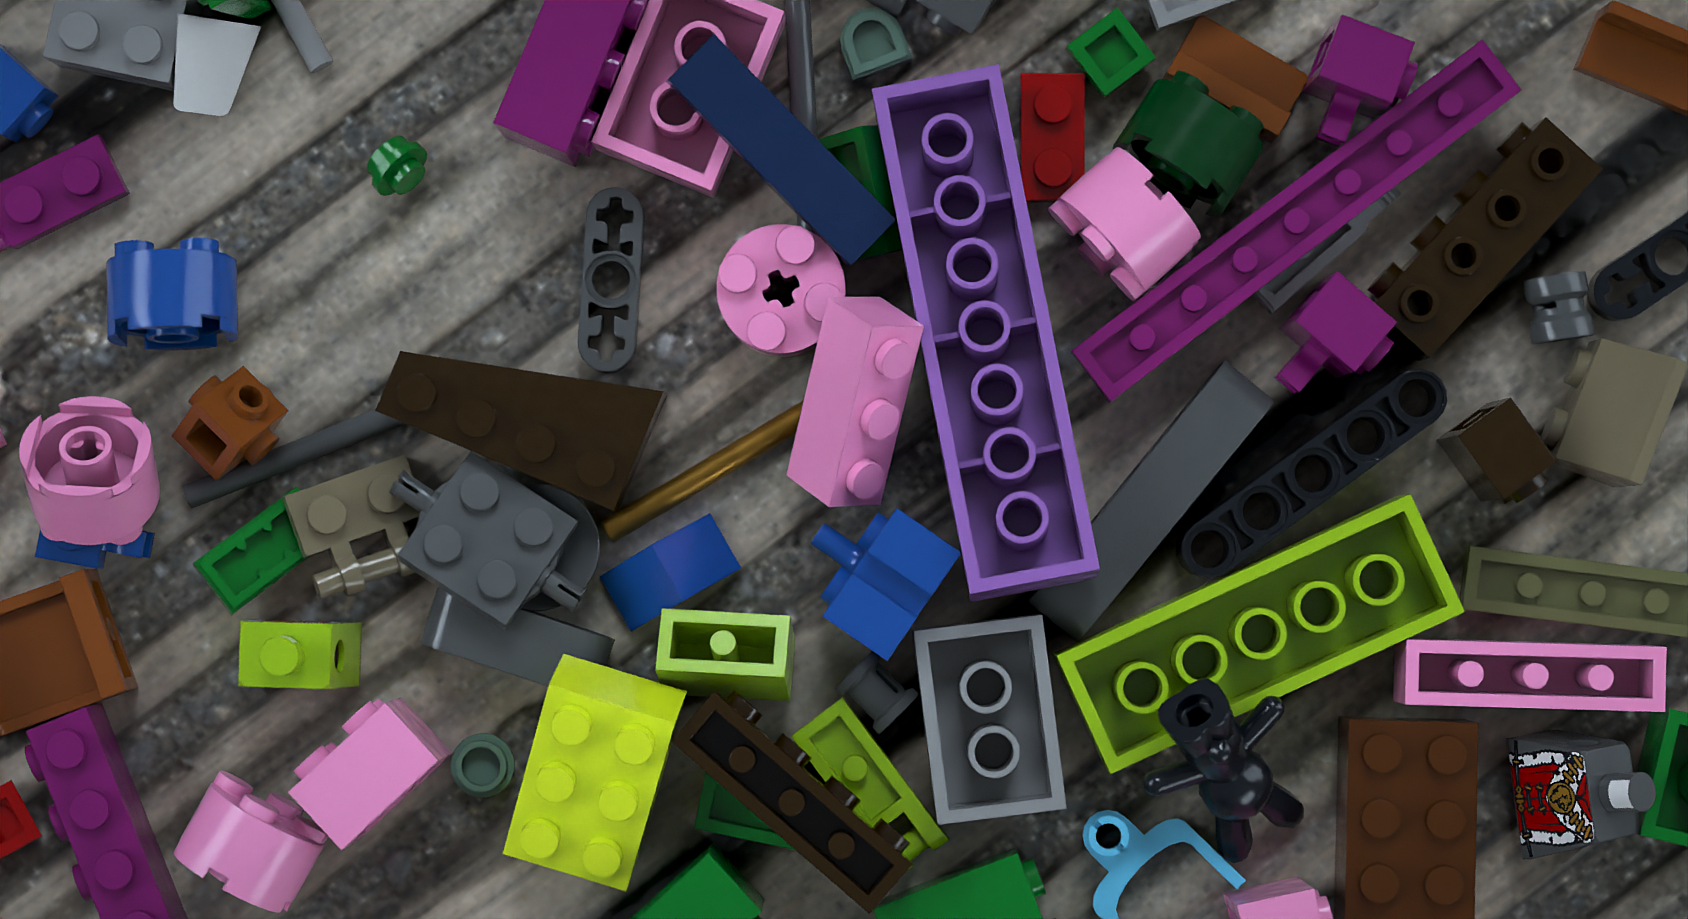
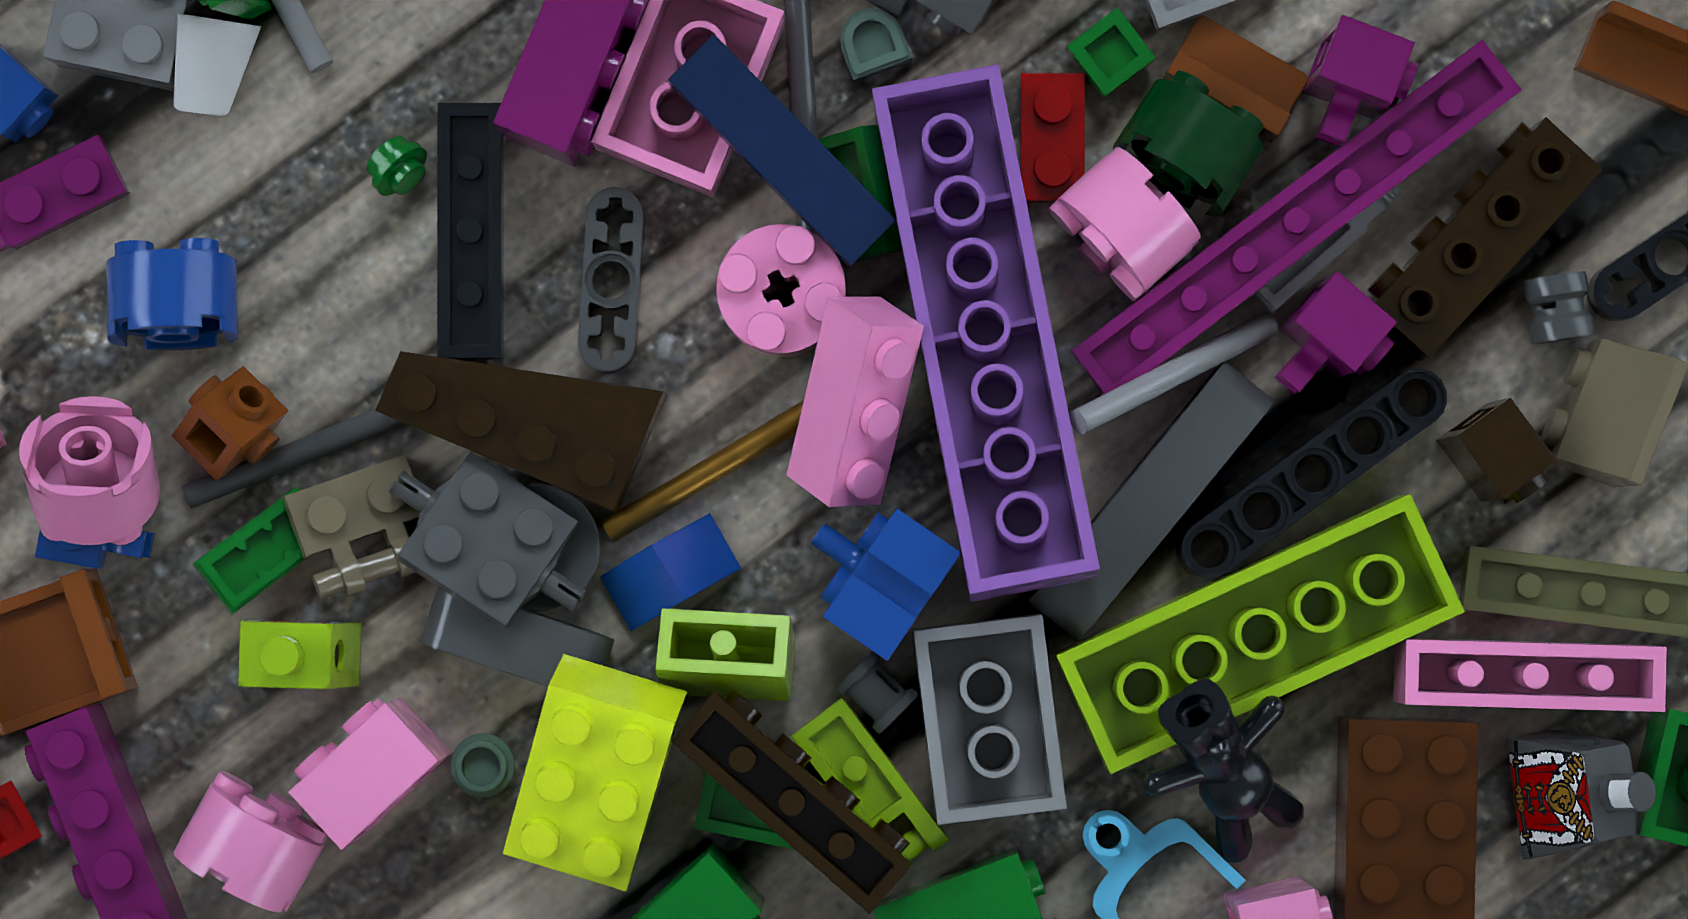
none -> black plate [437,103,504,359]
none -> light grey bar [1070,312,1278,434]

